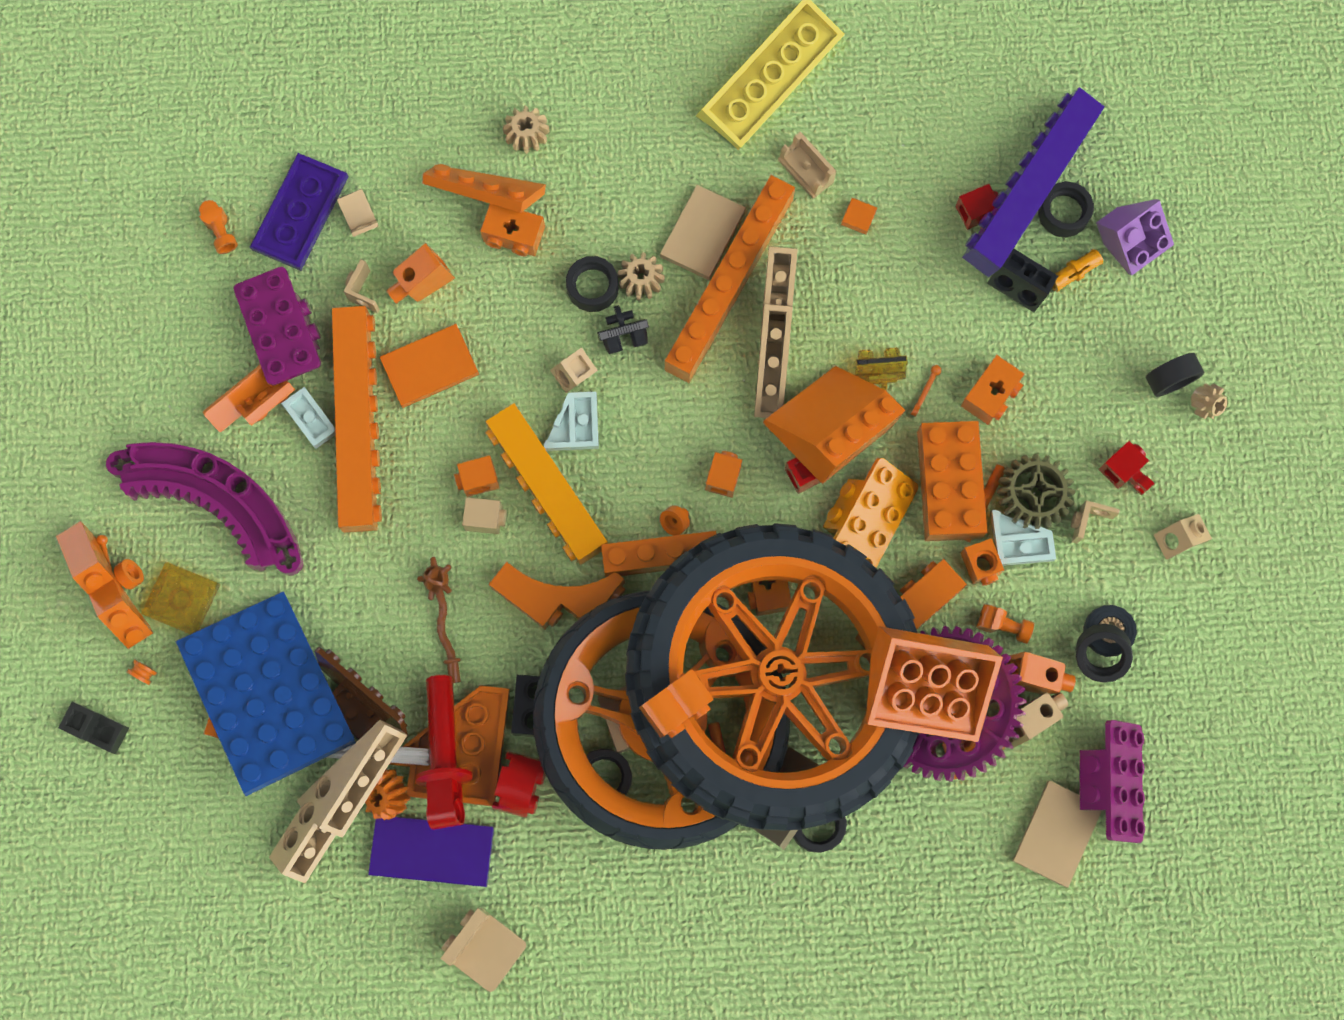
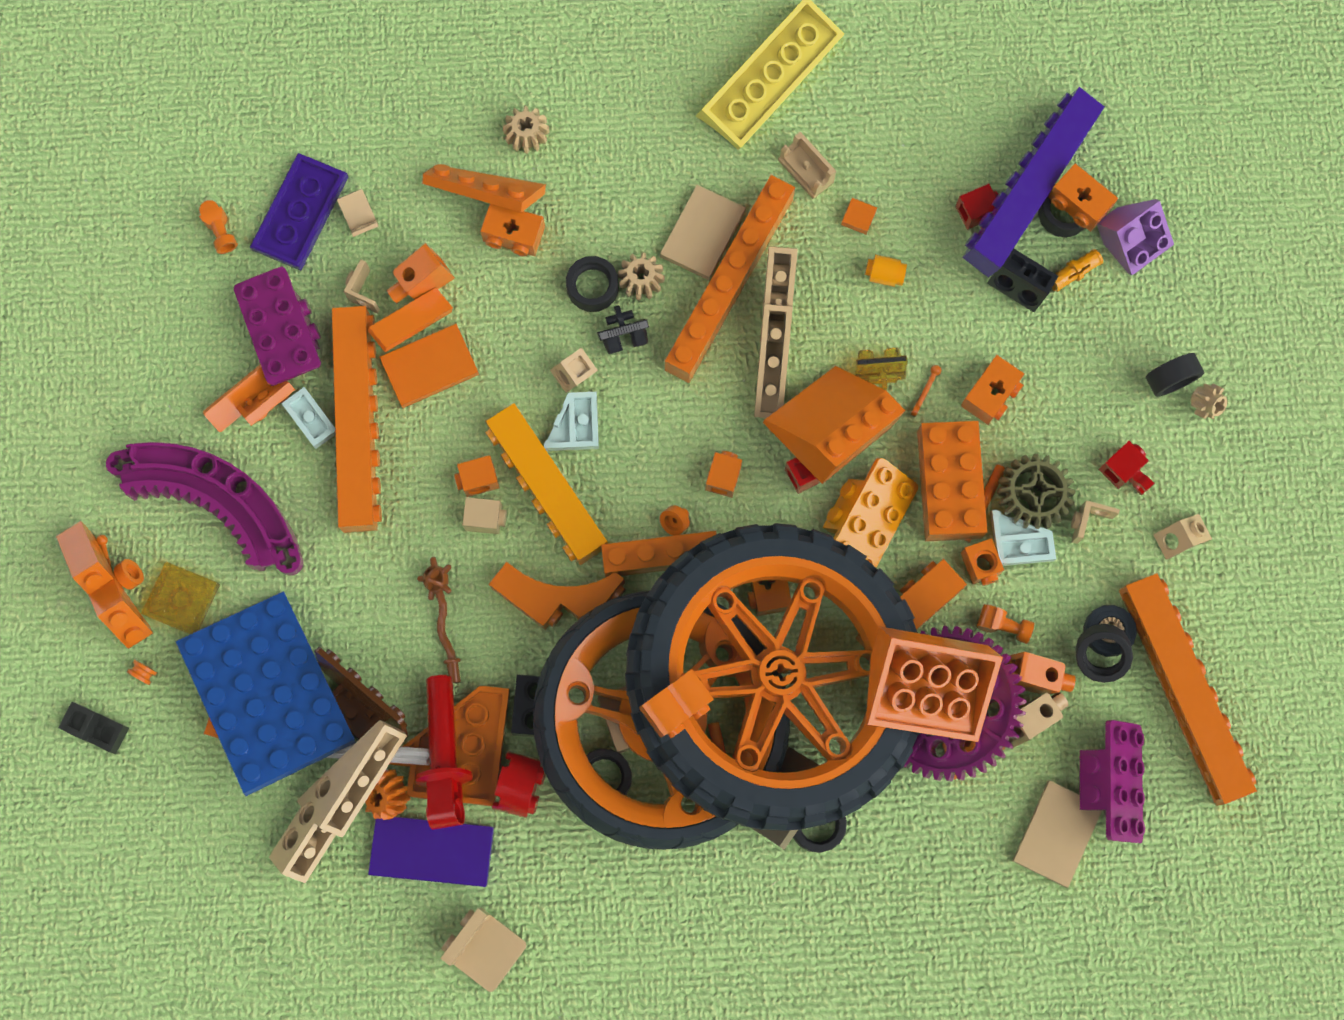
none -> orange tile [368,288,453,352]
none -> light orange brick [865,254,907,287]
none -> orange brick [1048,163,1118,232]
none -> orange brick [1119,573,1257,806]

